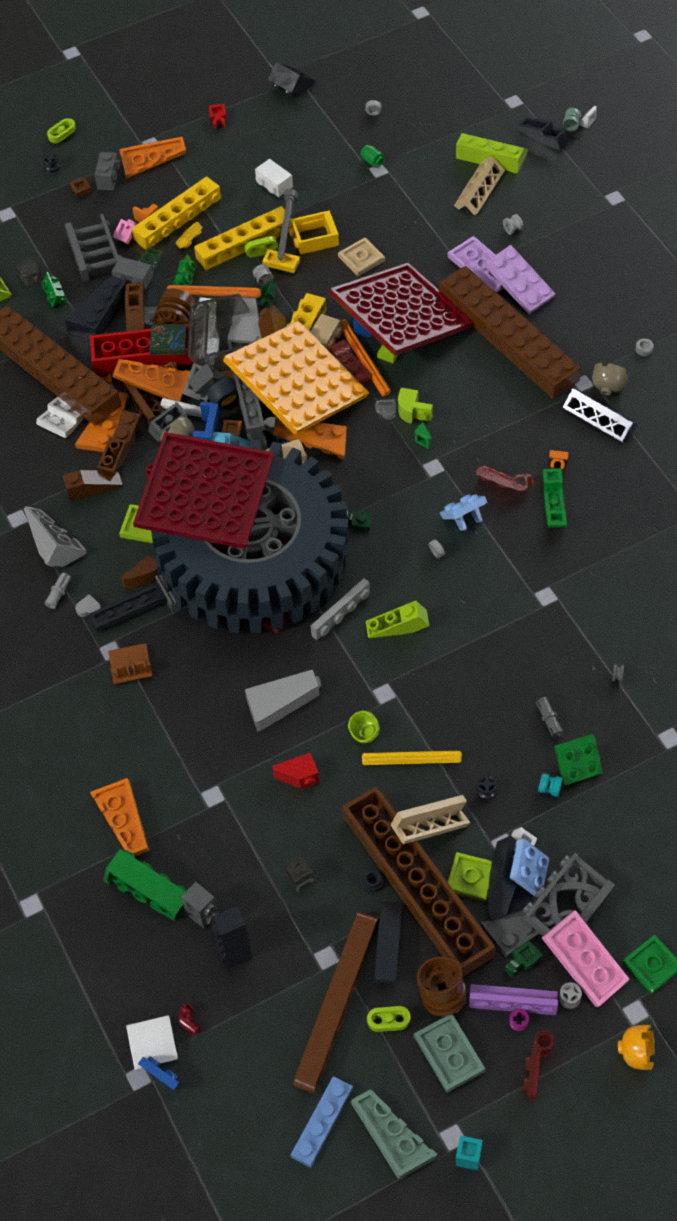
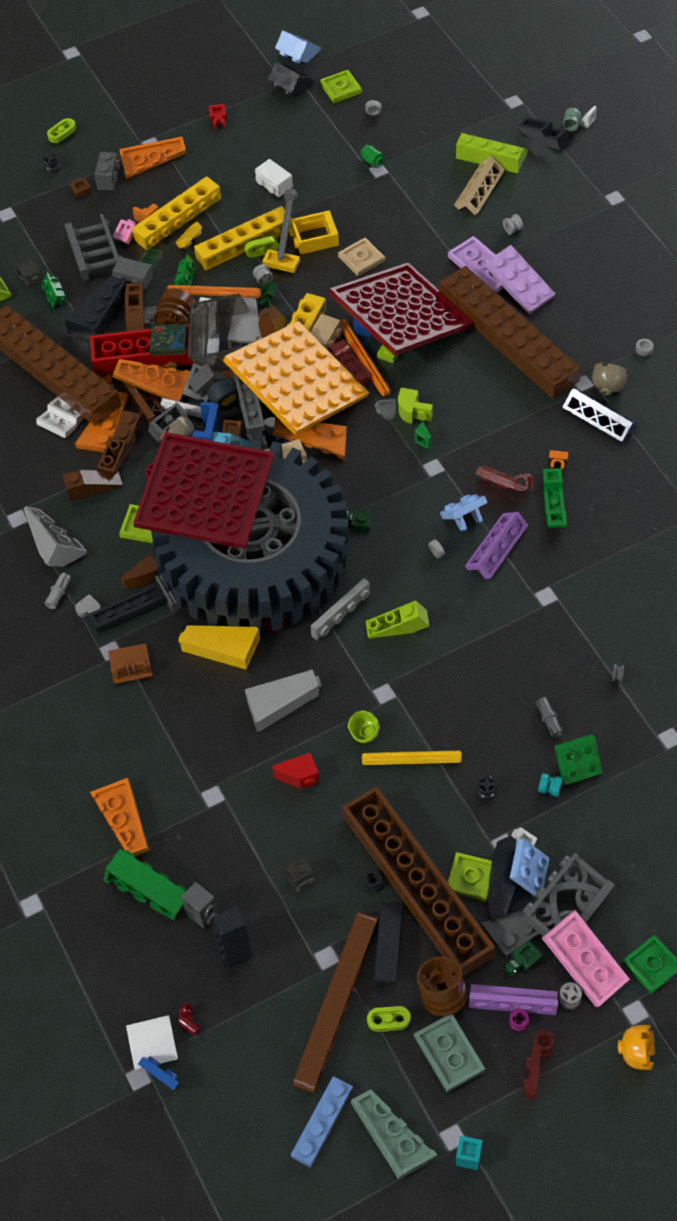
tan fence [391,795,470,844] -> none
none -> yellow slope [179,626,260,670]
none -> light blue slope [275,30,321,64]
none -> lime tile [320,70,362,103]
none -> medium lavender fence [465,512,528,579]

